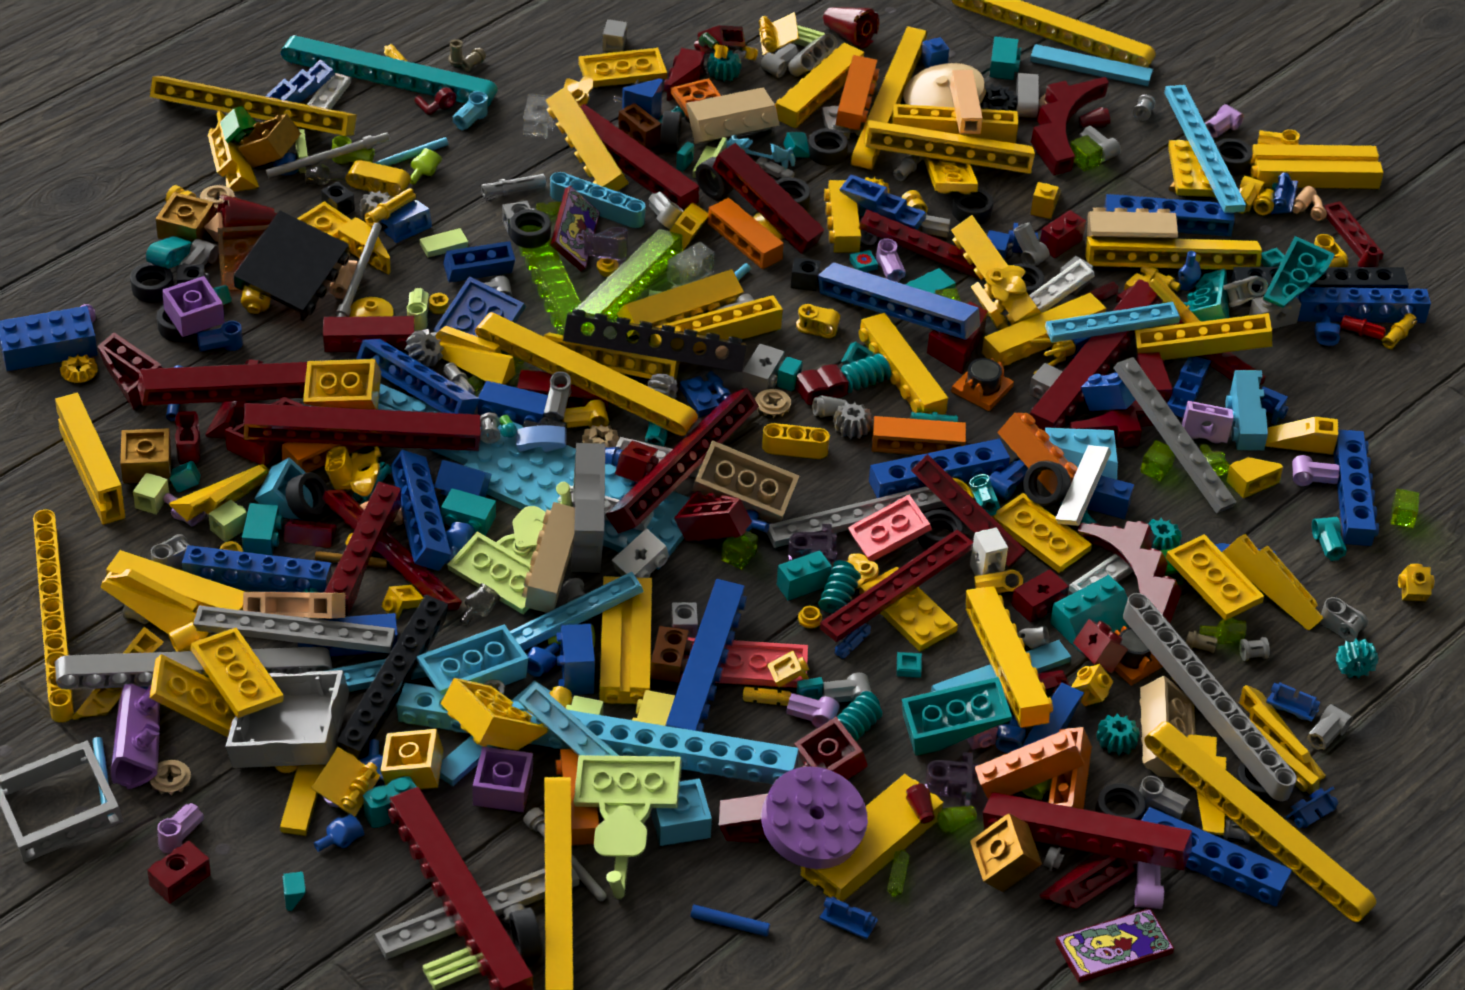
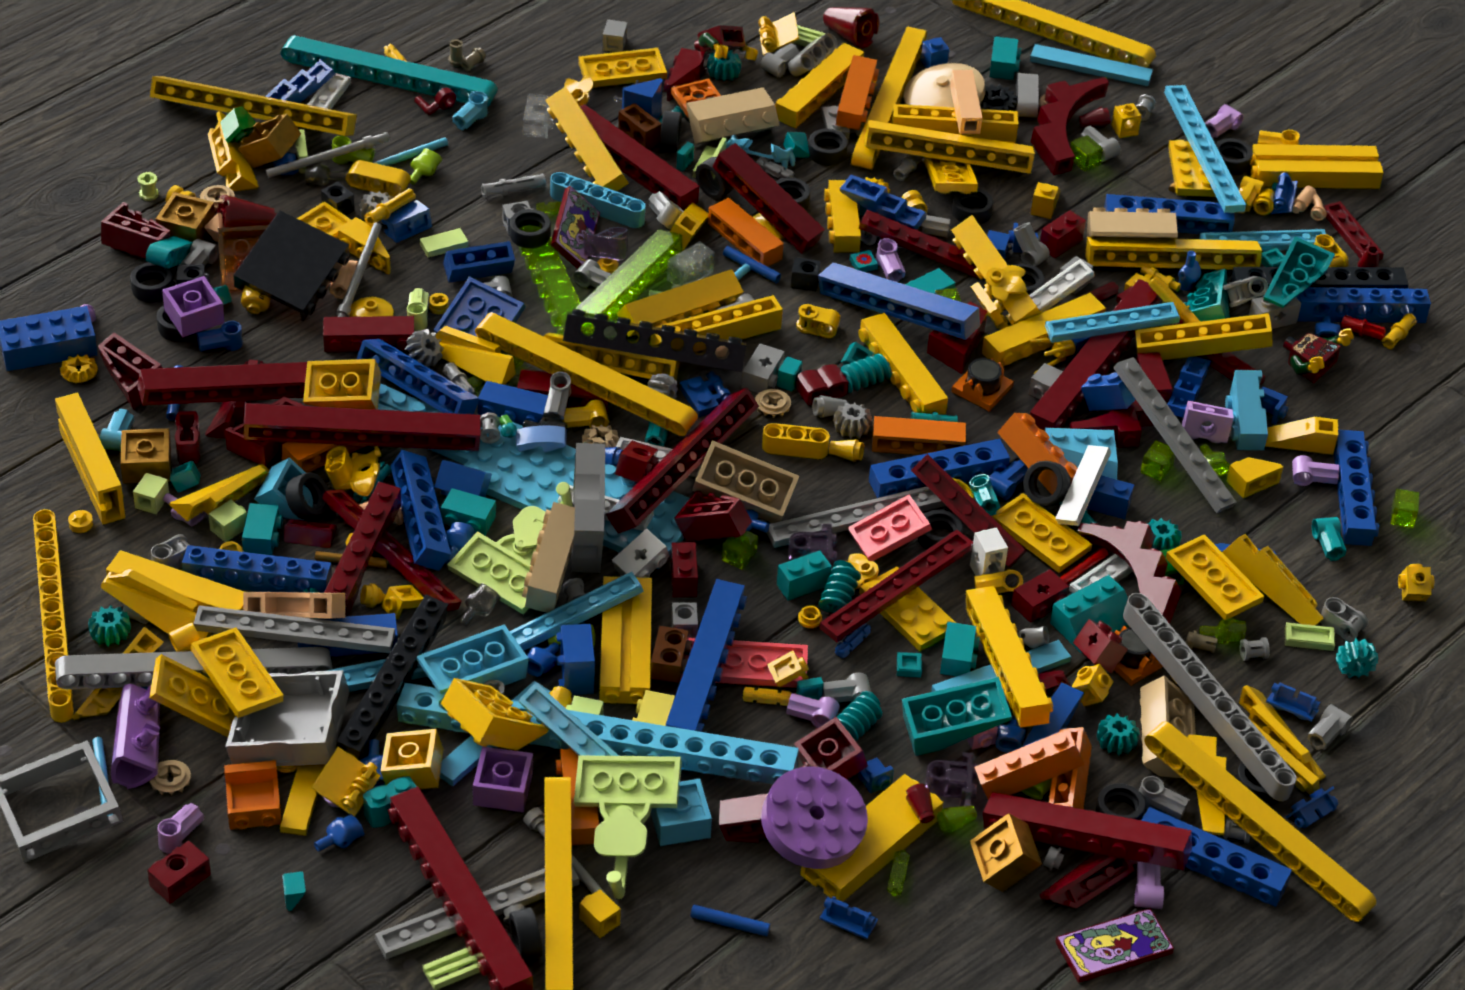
none -> yellow tile [68,510,93,533]
none -> teal gear [88,605,131,647]
none -> medium azure piece [100,409,134,452]
none -> dark red wedge [101,202,170,259]
none -> yellowish green bush [138,172,159,201]
none -> orange panel [224,760,281,830]
none -> yellow plate [360,583,386,608]
none -> light grey piece [573,259,620,295]
none -> yellow brick [579,889,621,938]
none -> dark red brick [671,542,698,597]
none -> blue piece [723,246,781,283]
none -> yellow cone [829,439,864,462]
none -> blue bracket [856,757,894,793]
none -> teal brick [940,622,980,676]
none -> red bar [1059,548,1108,584]
none -> yellow brick [1111,103,1141,138]
none -> medium azure tile [1199,229,1326,251]
none -> torso [1283,329,1354,383]
none -> yellowish green tile [1285,622,1335,651]

